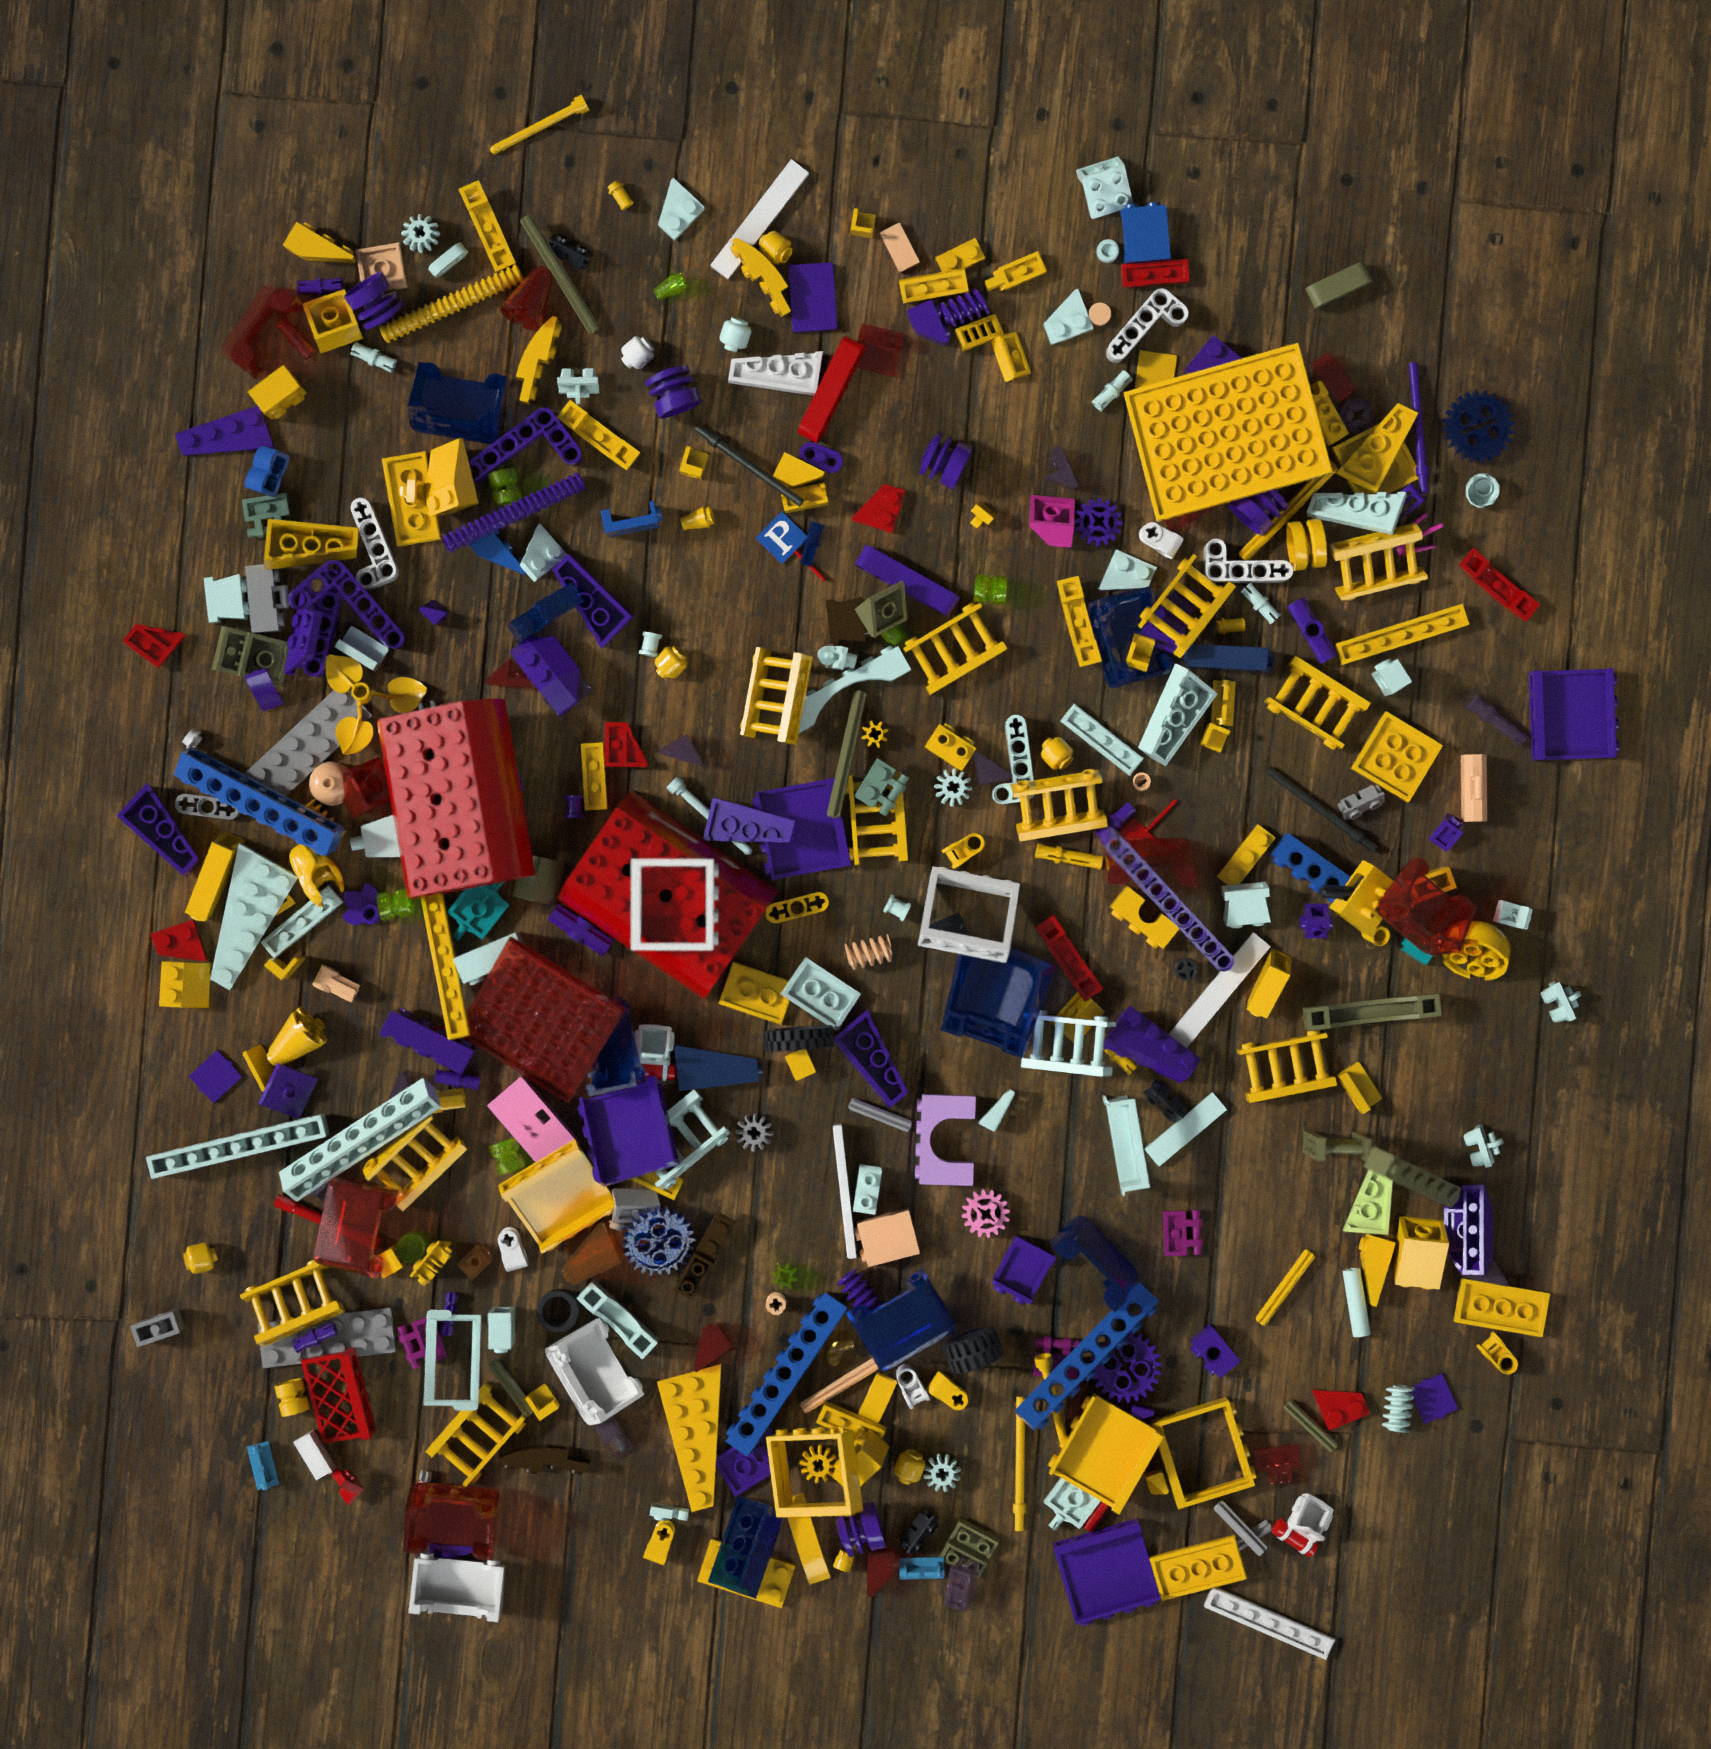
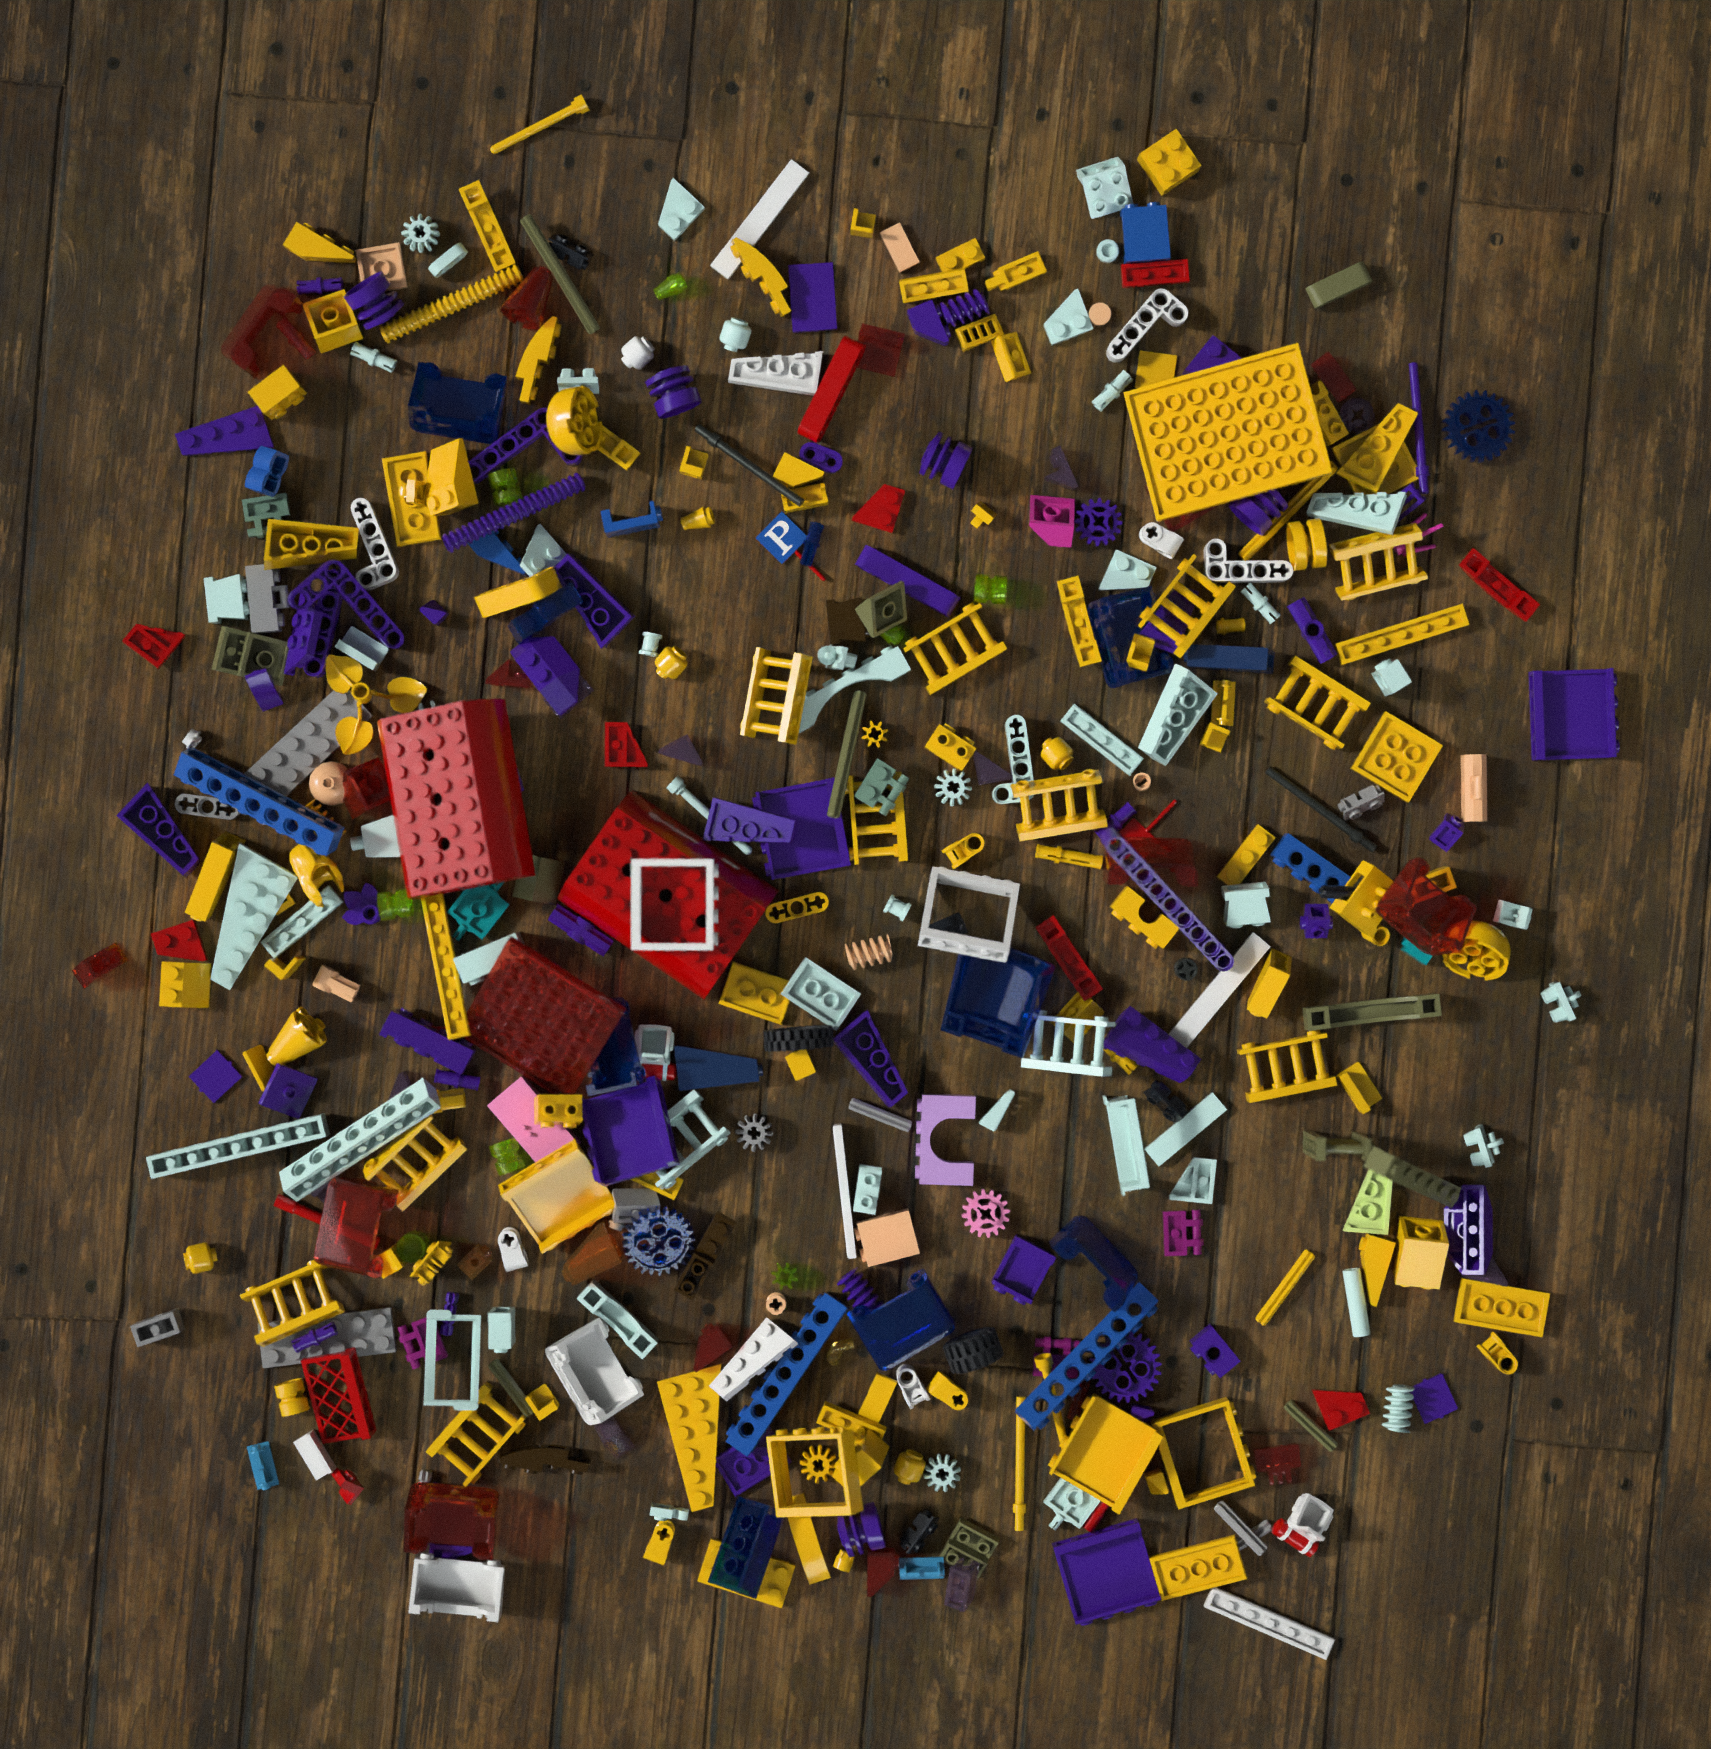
black tyre [537,1289,580,1333] -> none
dark purple bush [564,795,584,818] -> none
yellow plate [581,742,608,811] -> none
yellow pin [608,180,634,210] -> none
yellow head [759,231,792,265] -> none
light nougat axle [800,1335,917,1413] -> none
light aqua hair [1465,473,1500,508] -> none
clear purple pin [1465,692,1528,747] -> none
none -> clear red slope [72,942,128,989]
none -> yellow beam [474,566,562,618]
none -> yellow brick [534,1095,583,1128]
none -> yellow cylinder [546,386,602,455]
none -> white wing [709,1317,798,1401]
none -> yellow brick [1137,129,1201,196]
none -> light aqua wing [1169,1157,1217,1204]

